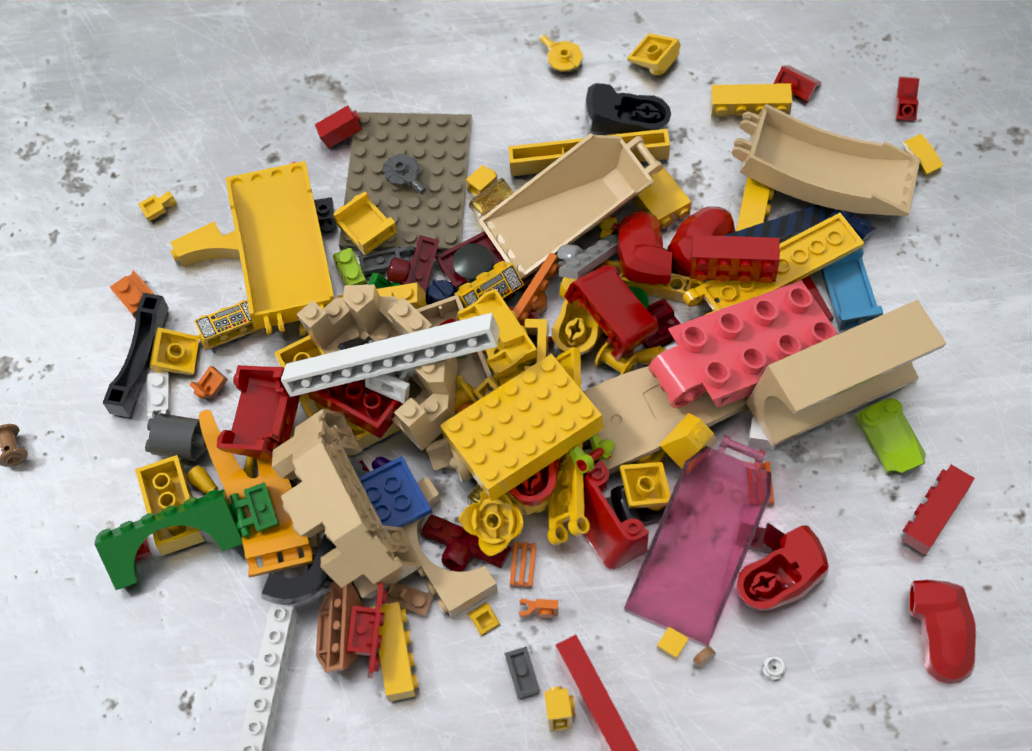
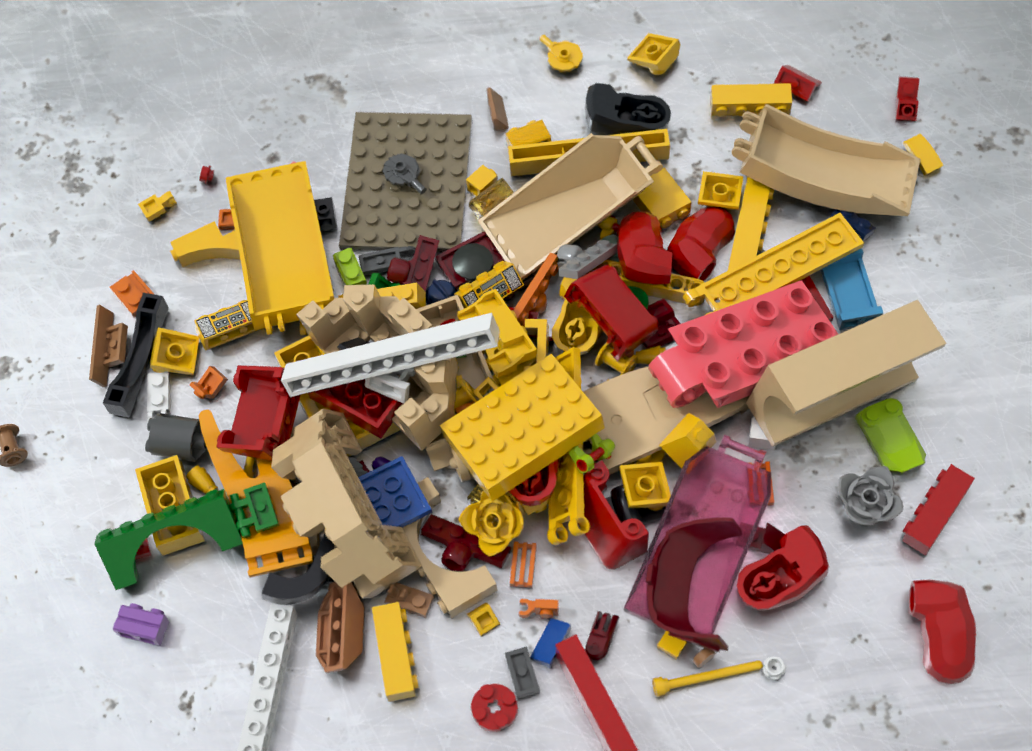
red brick [314,105,362,148] -> none
yellow panel [333,191,397,255] -> none
red bracket [347,583,387,678] -> none
yellow brick [544,686,576,732] -> none
red brick [690,235,780,283] -> none
tile [724,205,827,240] -> none
none -> medium nougat bracket [89,305,128,388]
none -> medium lavender brick [113,603,169,646]
none -> red plate [199,165,214,184]
none -> orange tile [218,209,235,230]
none -> red plate [471,684,518,732]
none -> medium nougat slope [487,88,509,131]
none -> yellow brick [505,119,551,146]
none -> blue slope [530,618,571,669]
none -> dark red arm [585,611,619,661]
none -> dark red piece [646,517,742,652]
none -> yellow piece [652,660,763,697]
none -> yellow slope [698,171,744,210]
none -> light grey brick [839,466,903,526]

